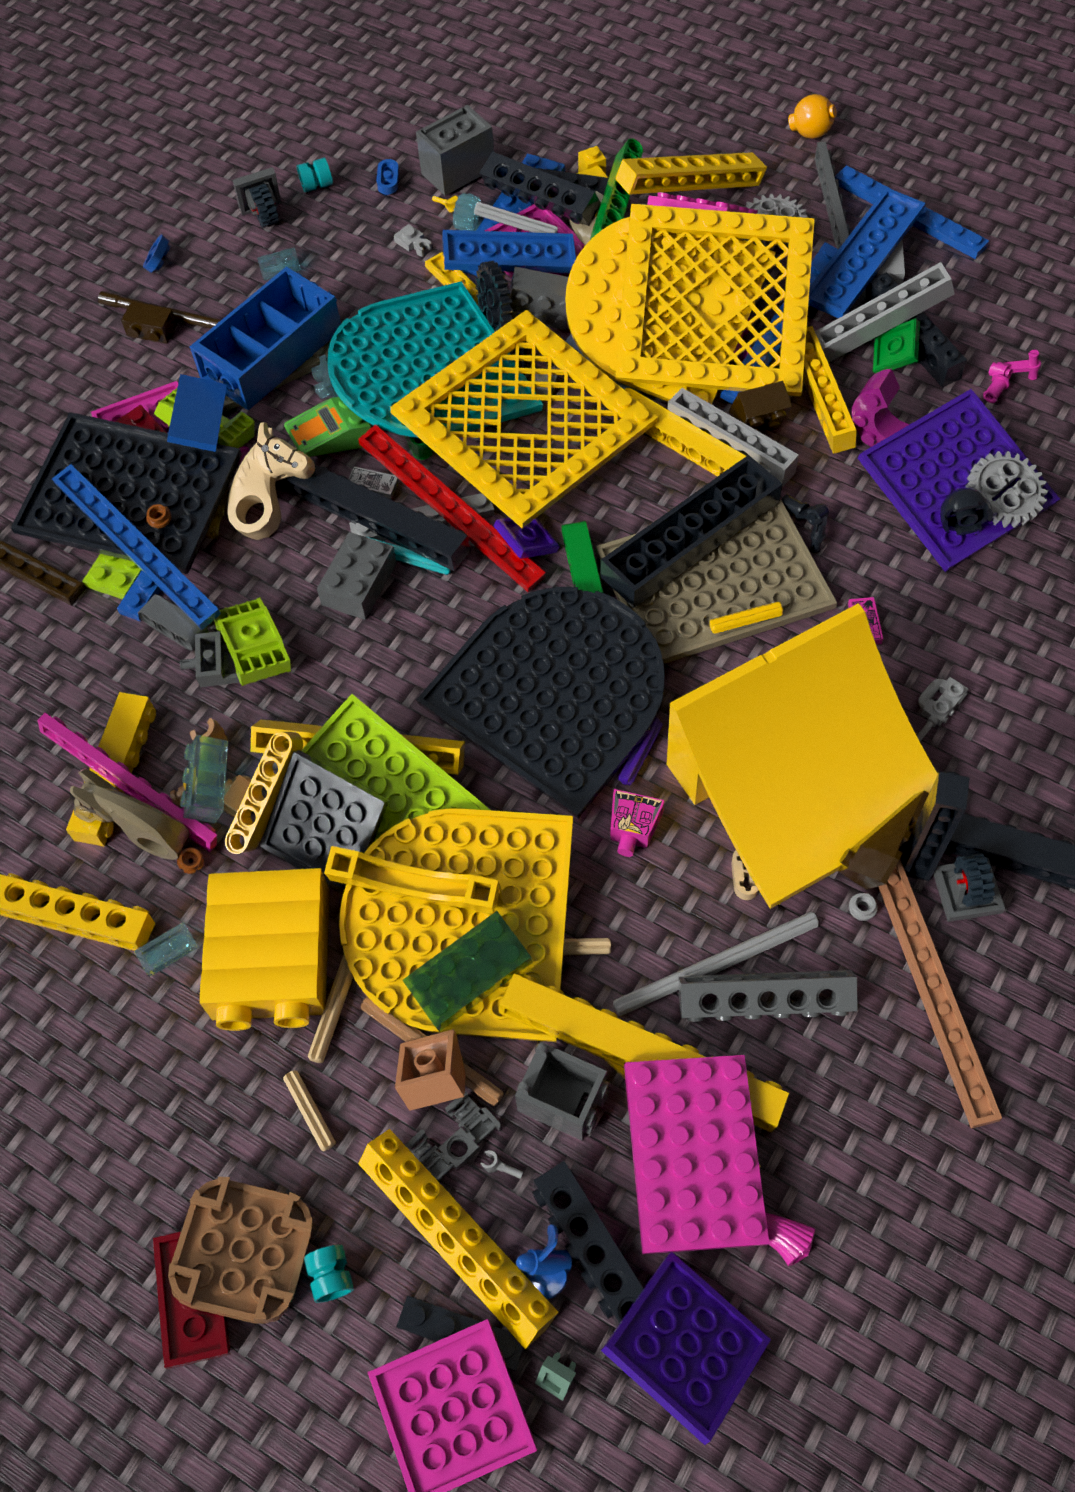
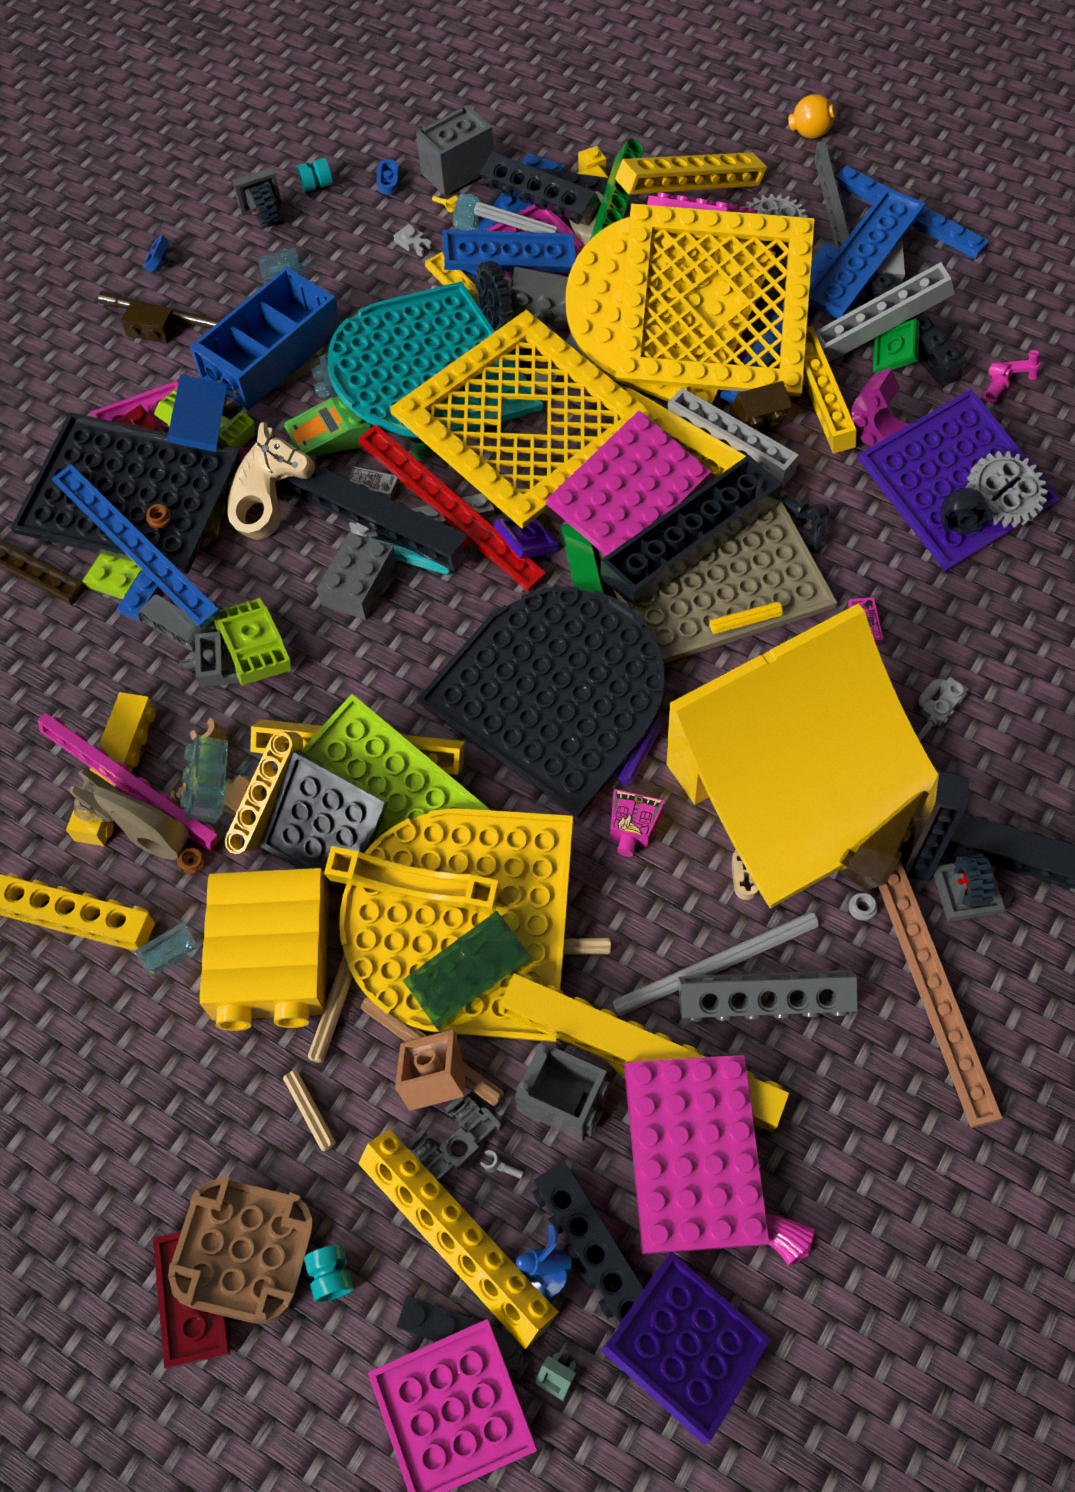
none -> dark pink plate [546,410,711,556]

